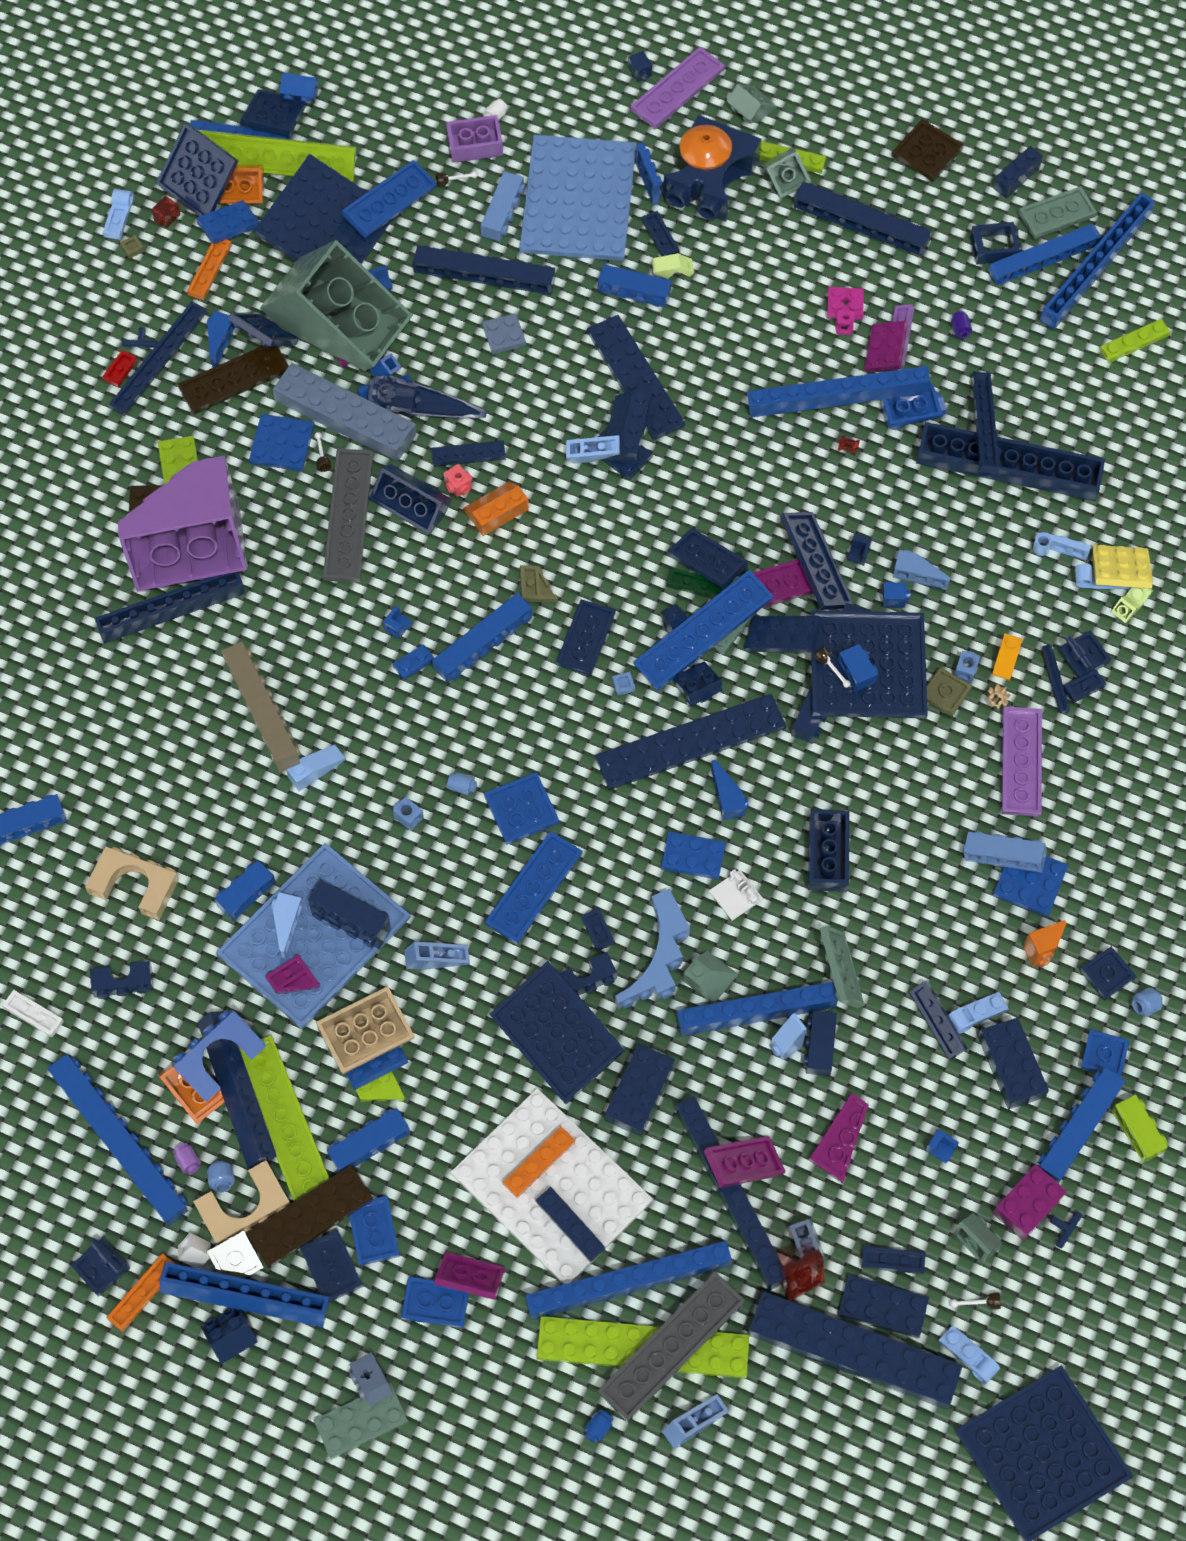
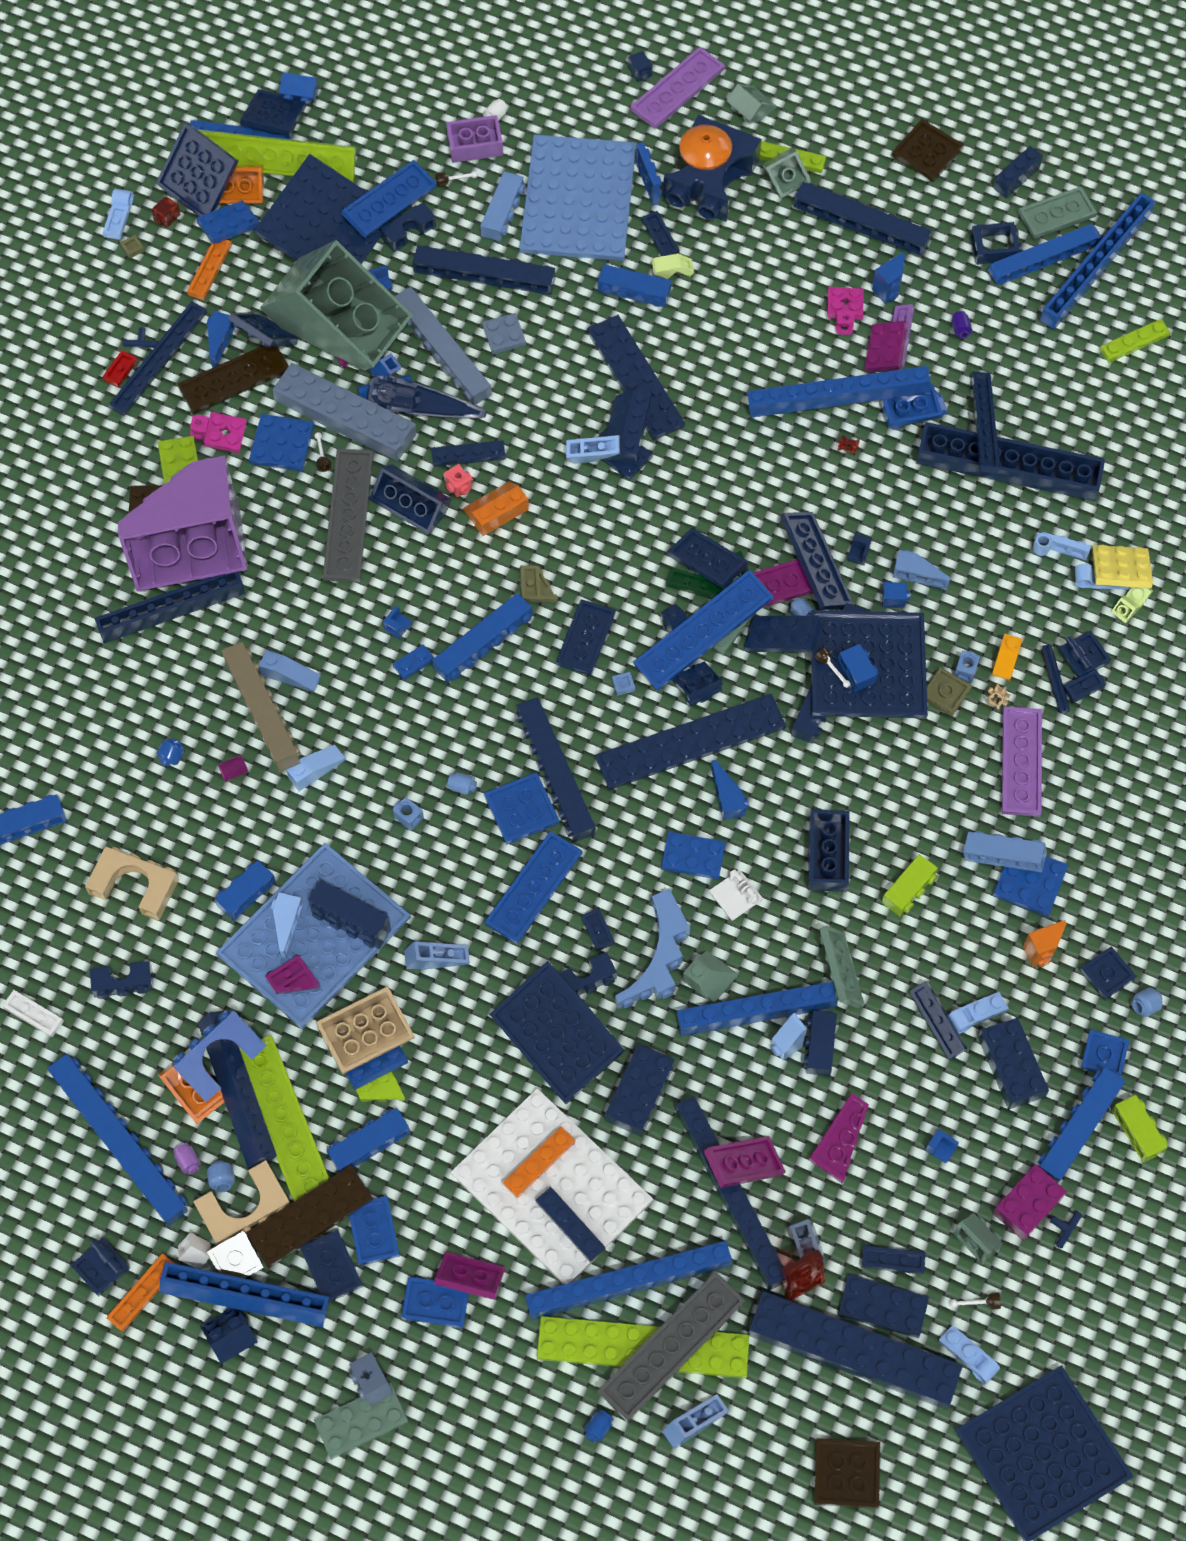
none -> blue head [156,737,185,767]
none -> dark pink plate [190,412,247,453]
none -> magenta piece [218,754,248,782]
none -> medium blue slope [259,650,321,692]
none -> dark blue arch [380,202,436,252]
none -> sand blue brick [394,287,492,405]
none -> dark blue brick [515,697,596,842]
none -> medium blue brick [790,598,814,616]
none -> dark brown plate [814,1438,880,1509]
none -> blue slope [872,252,905,304]
none -> lime brick [882,854,938,916]

